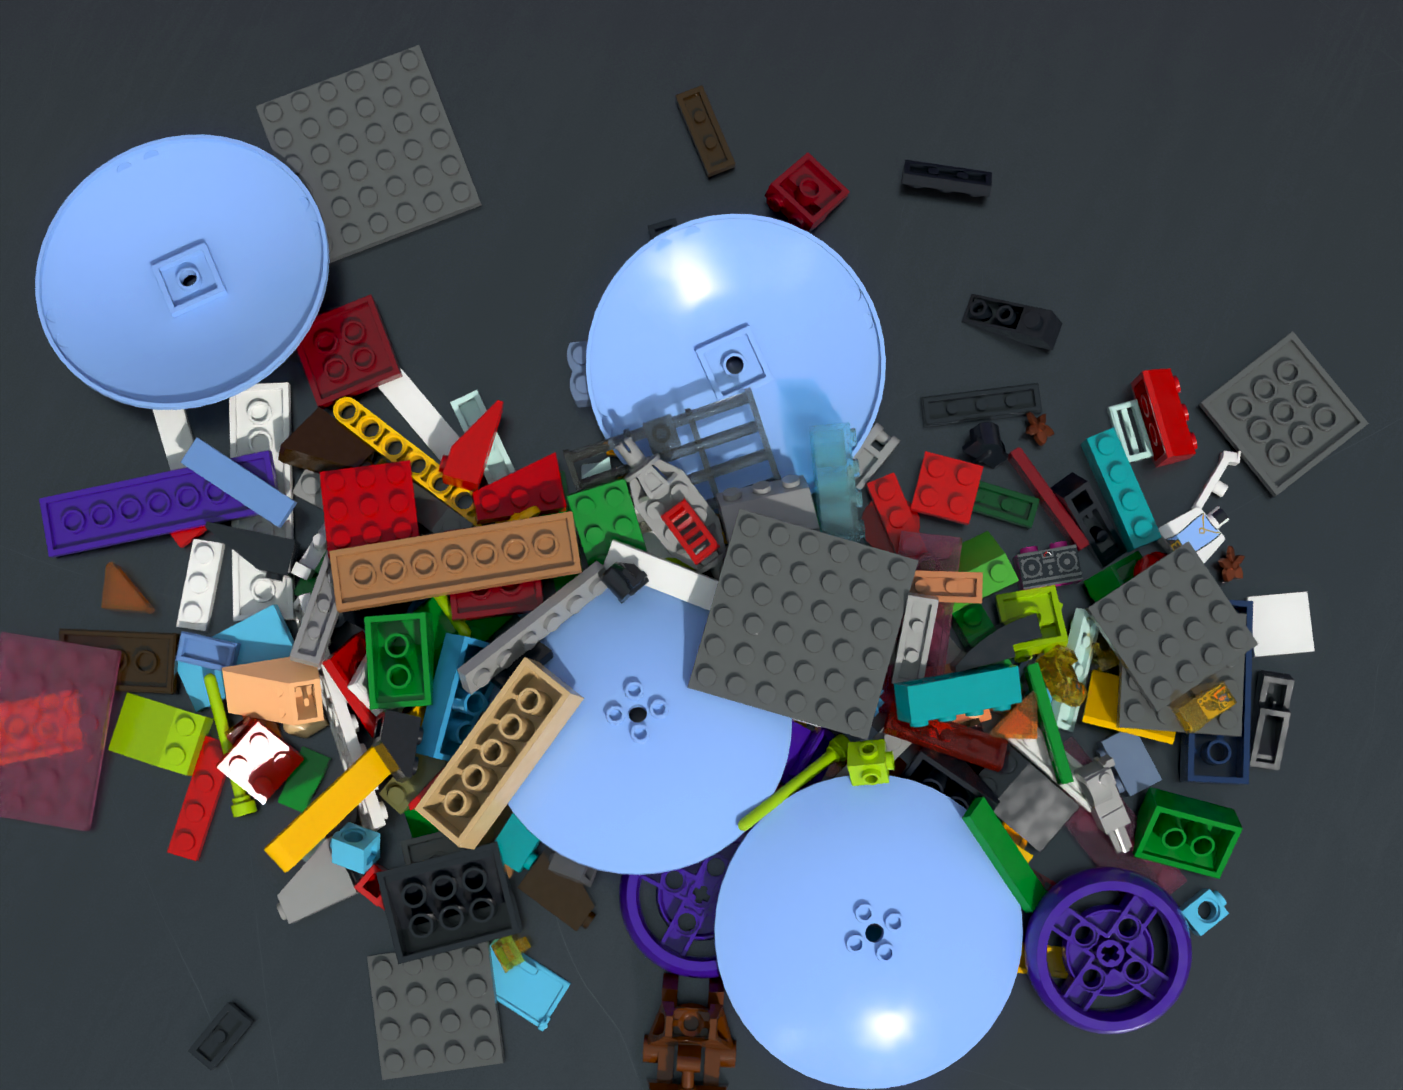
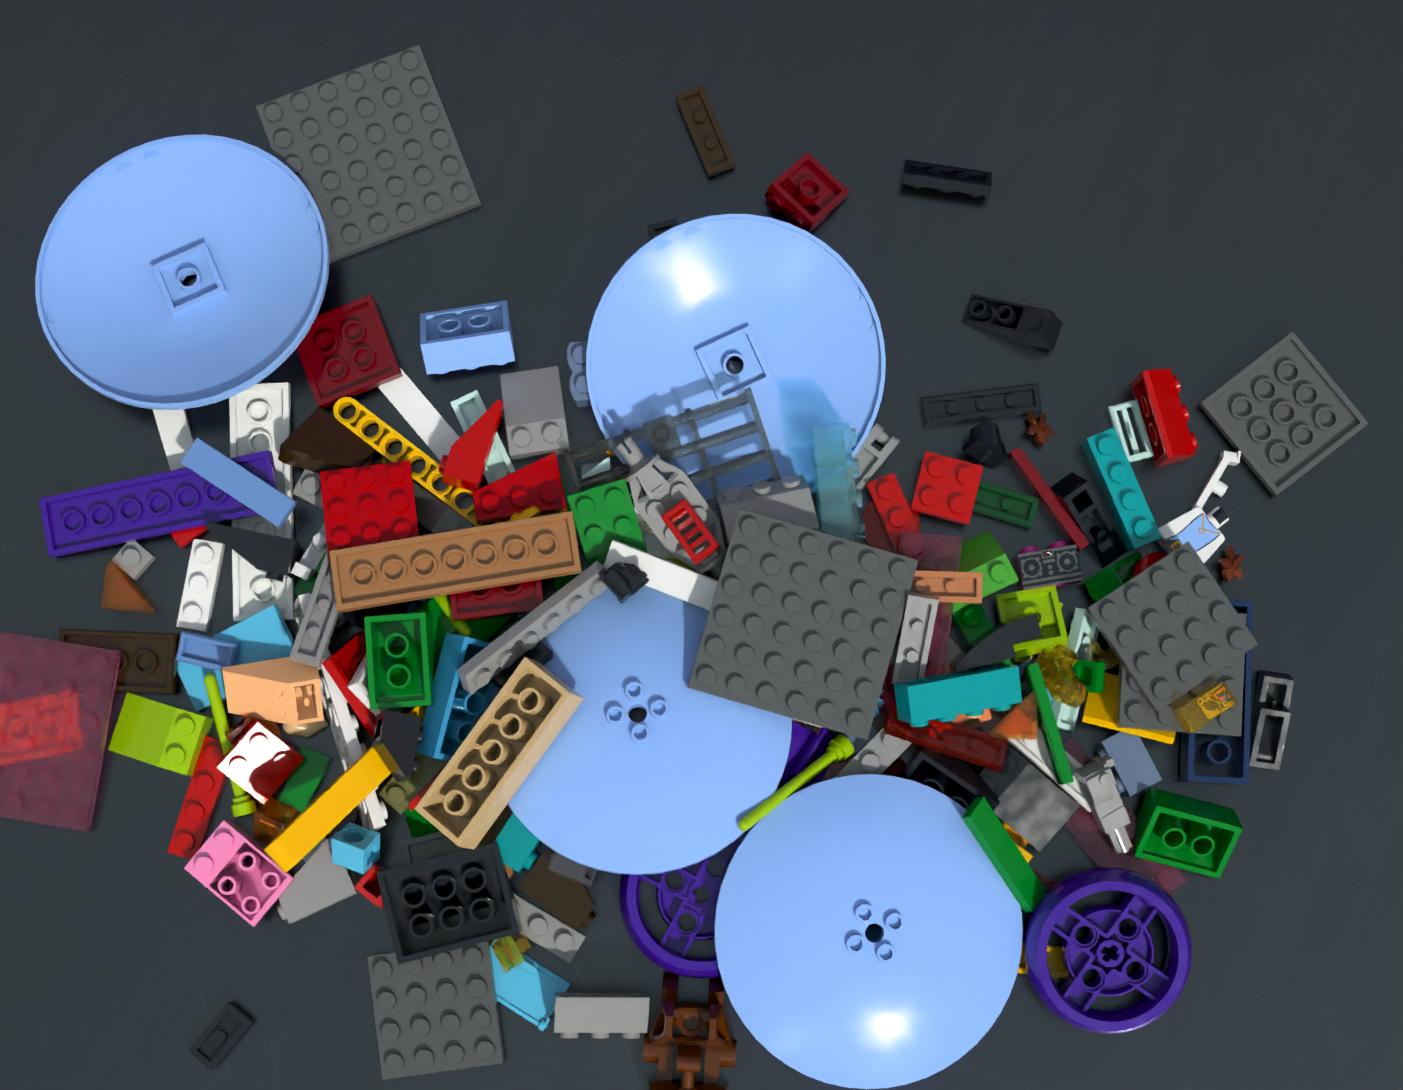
lime brick [847,739,895,786] -> none
medium azure brick [1180,888,1229,936] -> none
white tile [1245,592,1315,657] -> none
none -> light grey plate [112,541,156,581]
none -> bright pink slope [184,820,295,927]
none -> clear orange slope [253,797,298,845]
none -> light blue slope [420,300,515,375]
none -> light grey slope [500,366,572,462]
none -> light grey plate [514,893,586,963]
none -> light grey slope [554,992,650,1039]
none -> green plate [1071,658,1105,693]

